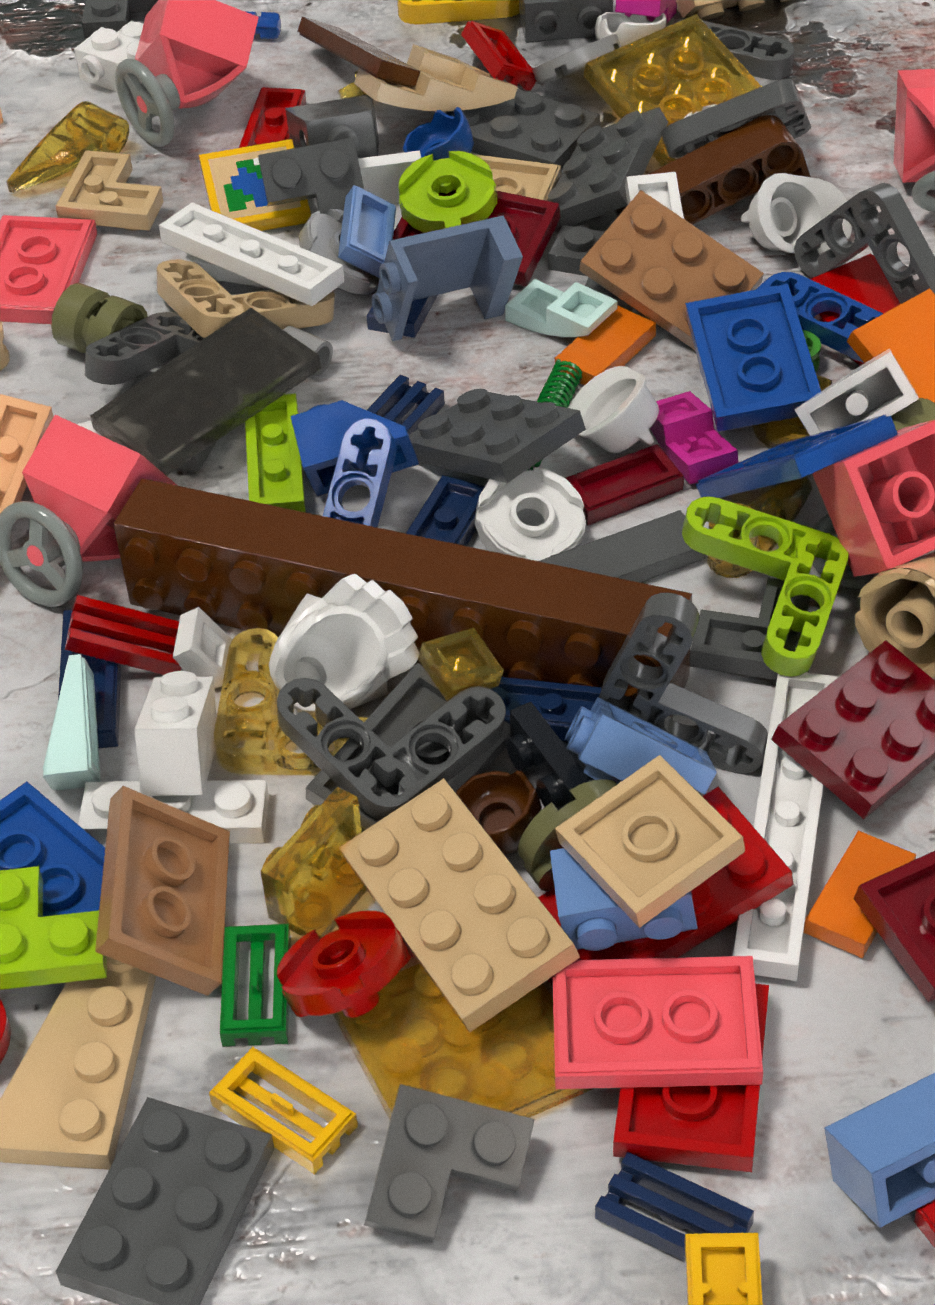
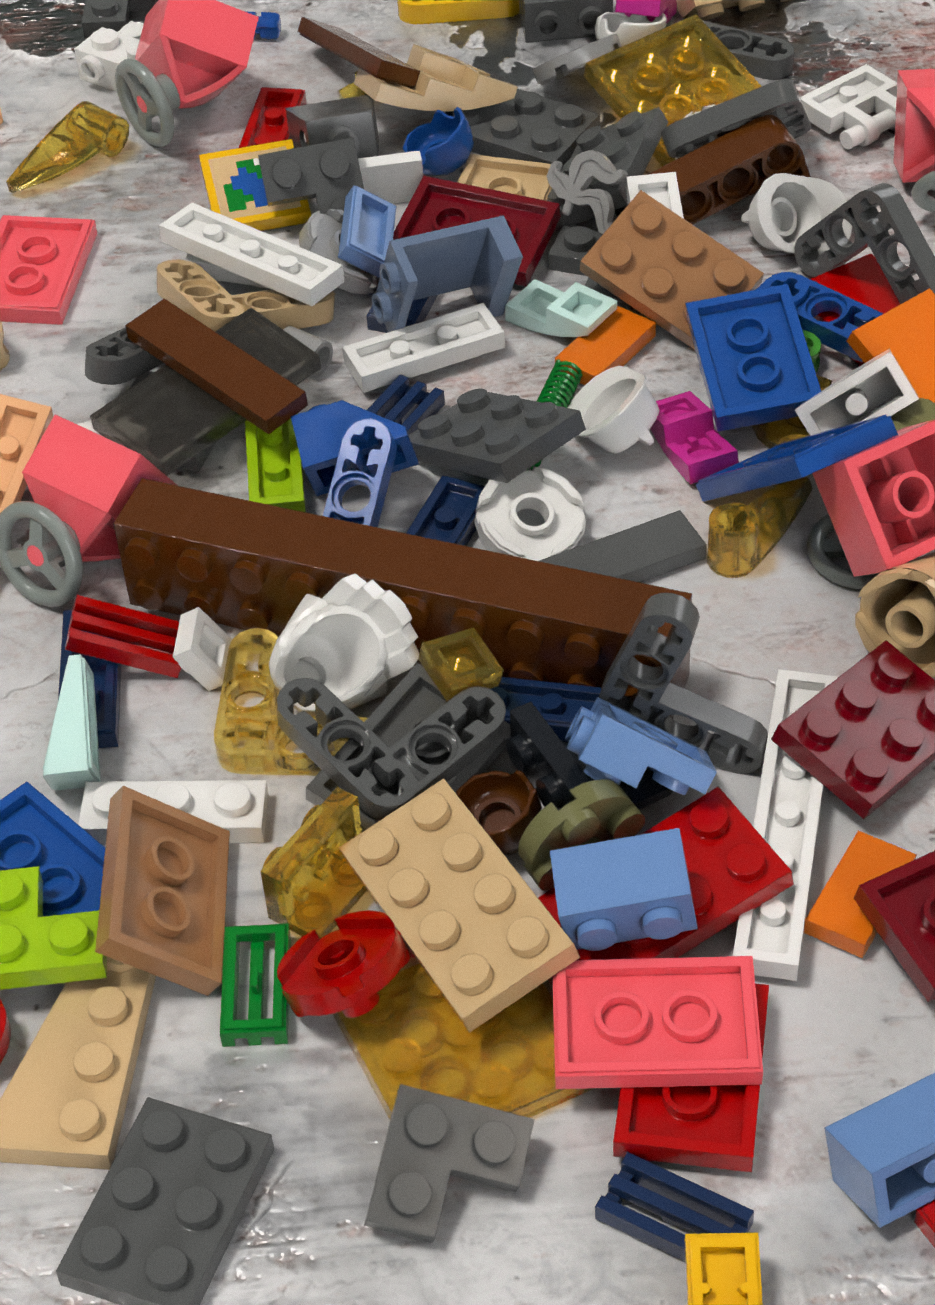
olive wheel [51,283,148,354] -> none
tan plate [56,150,164,231] -> none
white brick [135,671,219,796] -> none
yellow tile [209,1047,358,1175] -> none
lime plate [398,151,498,233] -> none
red tile [461,21,536,91] -> none
tan plate [555,755,745,928] -> none
dark red tile [566,444,684,526] -> none
lime beam [682,496,848,677] -> none
dark grey plate [690,577,820,680] -> none
none -> reddish brown tile [125,298,308,434]
none -> white plate [342,303,505,393]
none -> light grey piece [547,150,628,234]
none -> white plate [801,64,897,149]

